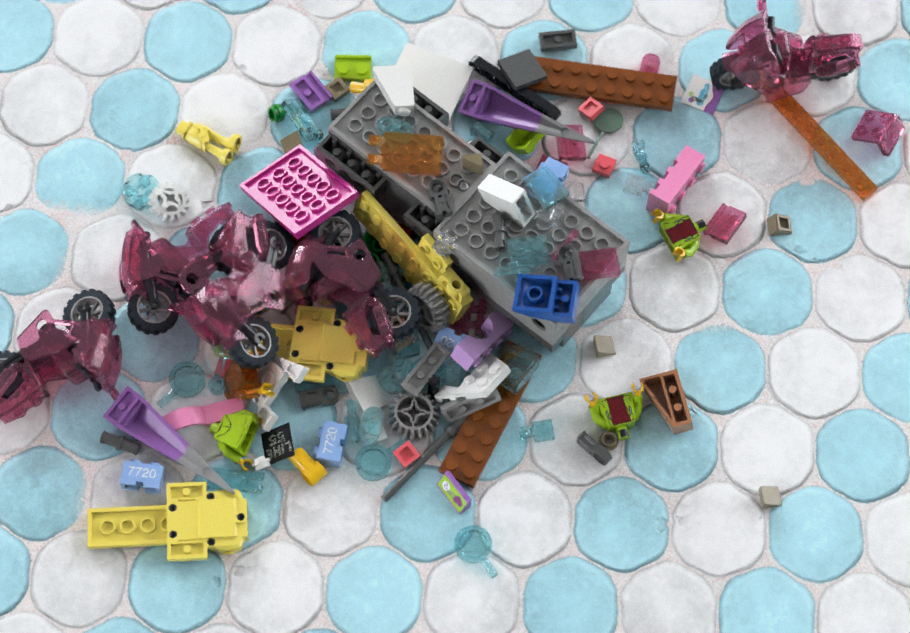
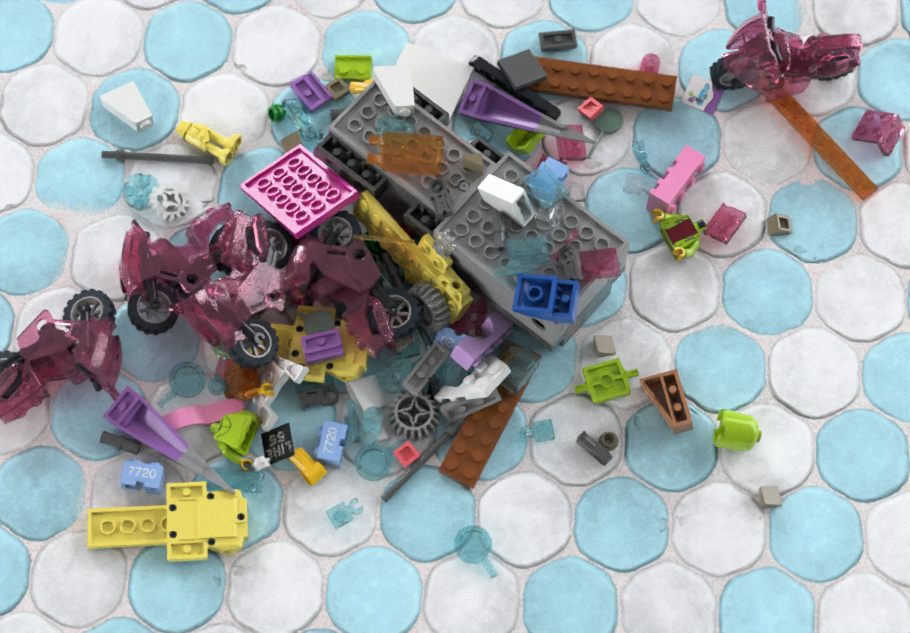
slope [437,470,472,514] -> none
torso [584,382,644,441] -> none
coral plate [592,153,617,178] -> none
none -> white slope [100,81,154,132]
none -> dark grey bar [101,150,214,164]
none -> sand green piece [277,300,335,335]
none -> medium lavender plate [301,328,345,365]
none -> clear light blue plate [326,498,363,529]
none -> clear yellow piece [353,234,415,244]
none -> lime plate [574,358,639,405]
none -> lime cylinder [713,409,762,451]

